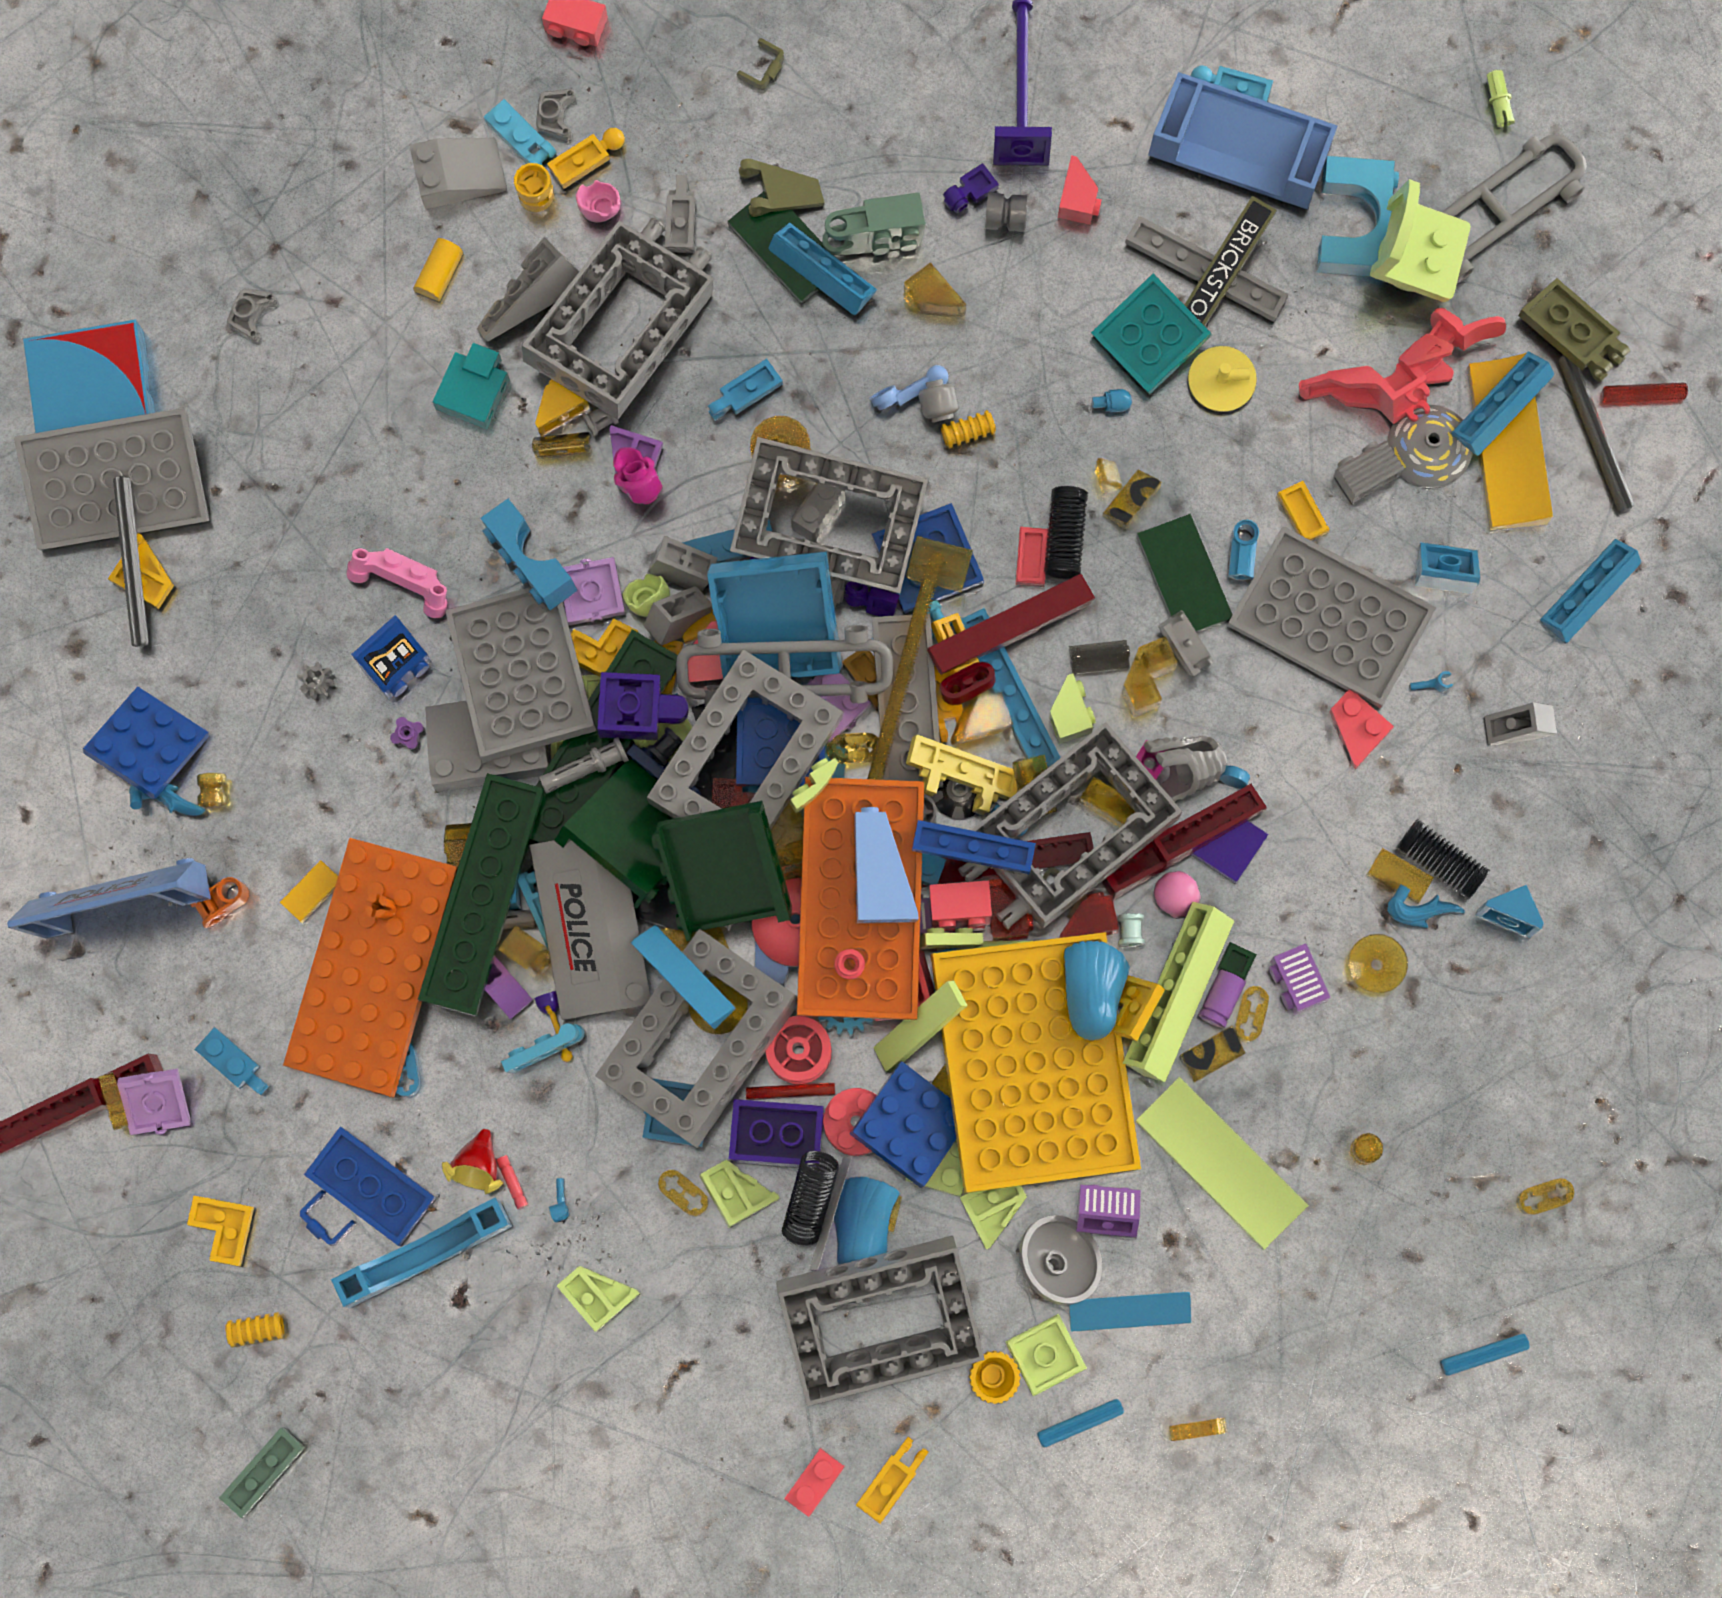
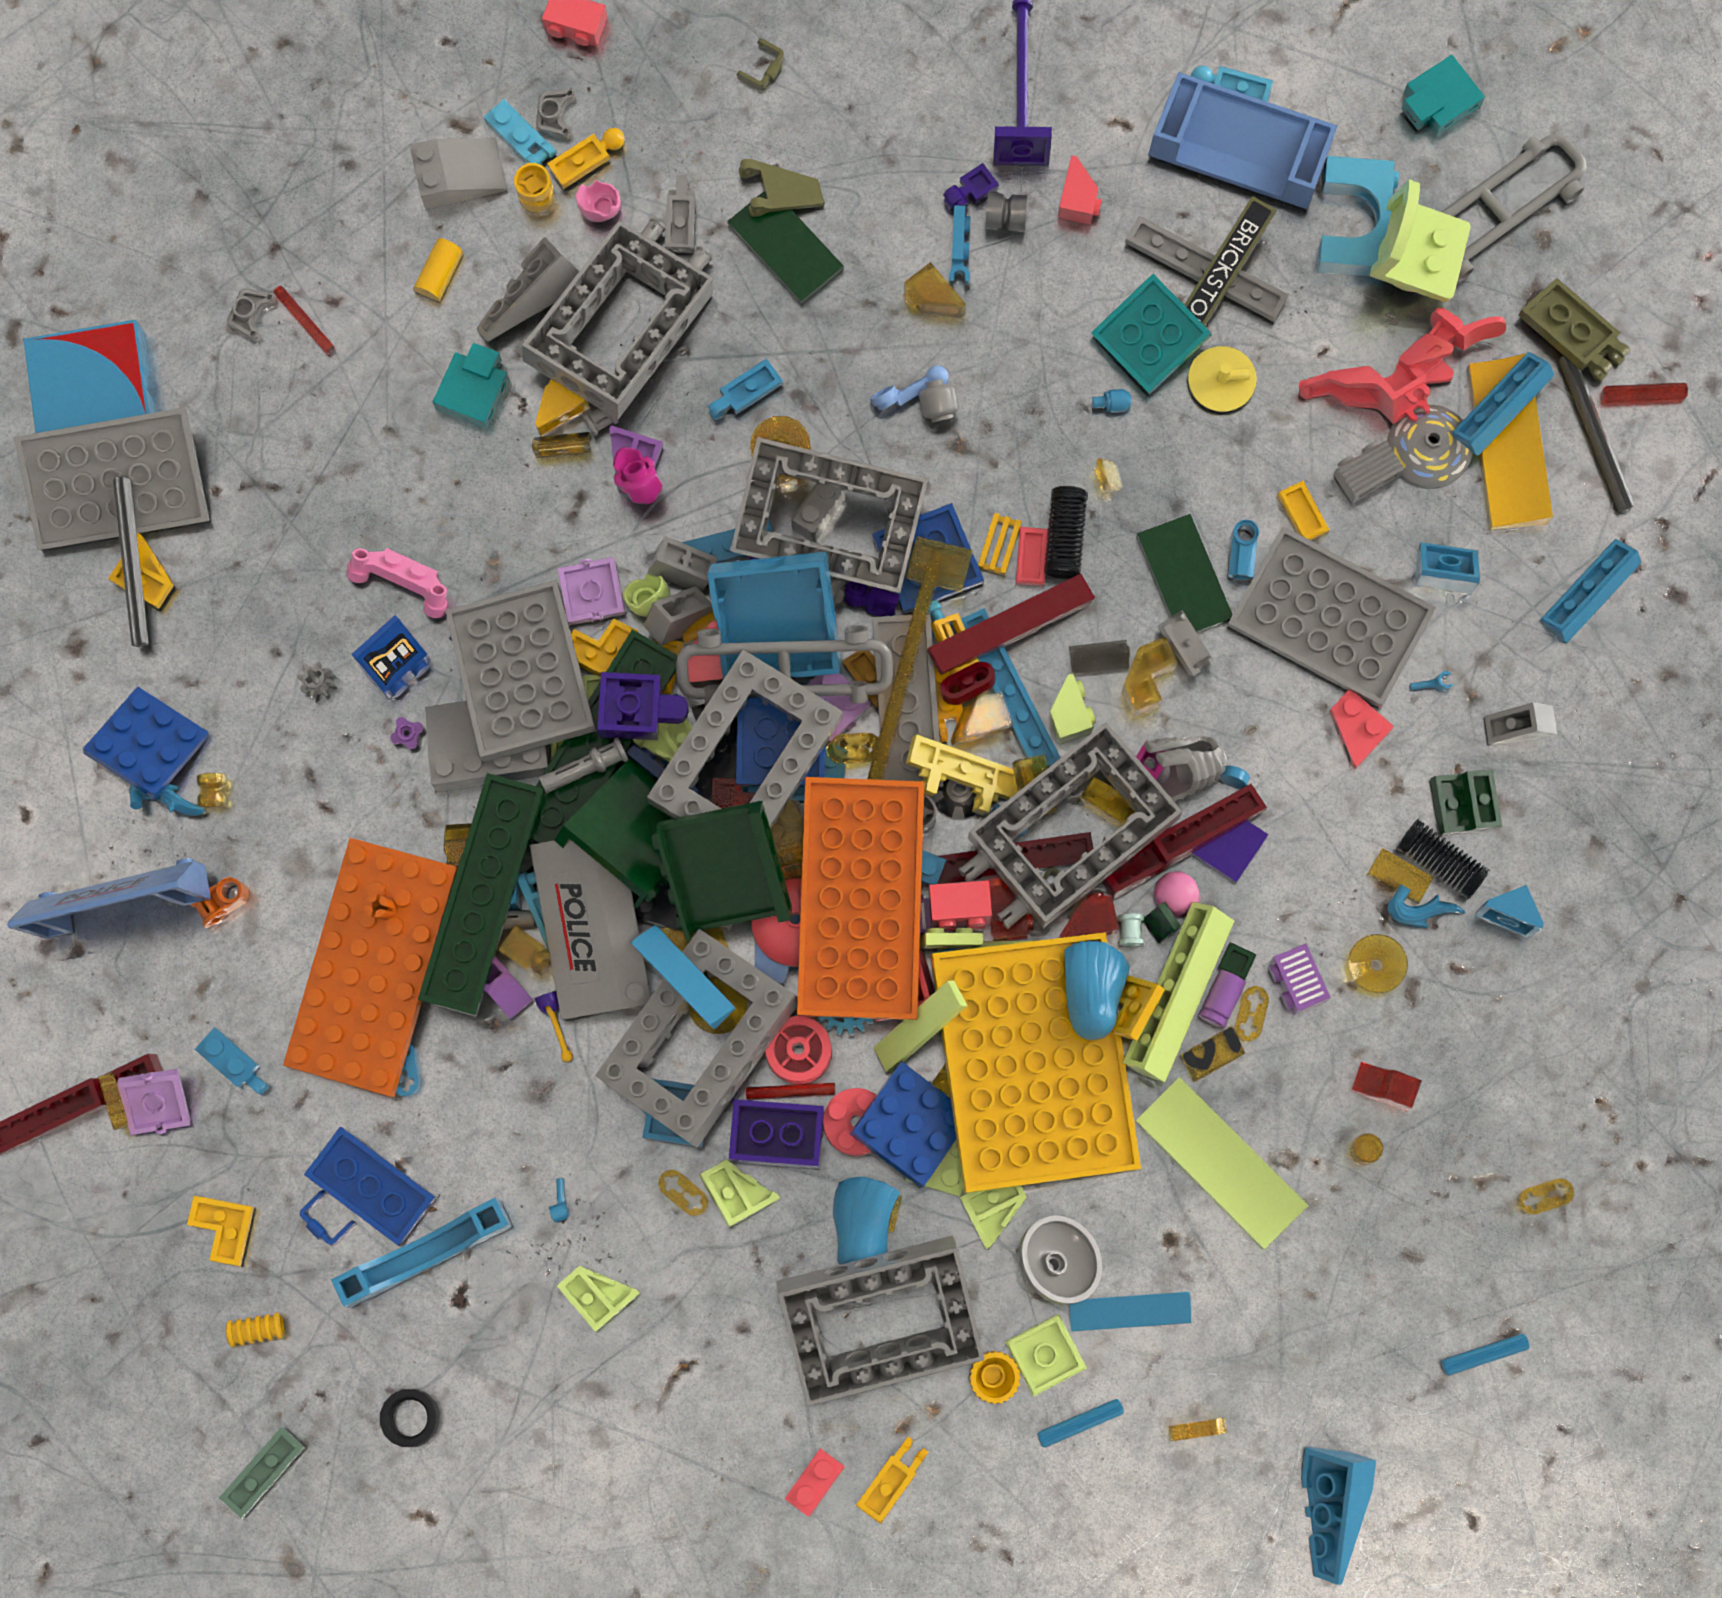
yellow tile [280,860,338,923] -> none
hat [442,1129,503,1195] -> none
dark azure arch [480,498,578,610] -> none
coral wheel [496,1155,528,1209] -> none
medium azure plate [501,1023,585,1073] -> none
black bush [646,727,683,766] -> none
dark azure slope [769,223,877,315] -> none
black piece [781,1151,839,1246] -> none
yellowish green slope [790,758,838,813] -> none
white sticker [809,1156,852,1270] -> none
sand green brick [822,192,926,256] -> none
coral plate [834,949,865,979] -> none
light blue slope [854,807,919,923] -> none
blue plate [912,820,1036,874] -> none
yellow piece [941,410,996,449] -> none
medium lavender brick [1076,1184,1141,1237] -> none
clear yellow slope [1103,470,1162,531] -> none
yellowish green axle [1487,70,1515,128] -> none
none -> clear red bar [273,285,335,354]
none -> black tyre [380,1389,439,1447]
none -> dark azure plate [949,205,971,285]
none -> yellow tile [978,513,1022,576]
none -> dark green tile [1144,902,1181,943]
none -> dark azure wedge [1302,1447,1376,1585]
none -> clear red arch [1350,1062,1422,1112]
none -> teal piece [1401,54,1485,136]
none -> dark green slope [1430,770,1502,835]

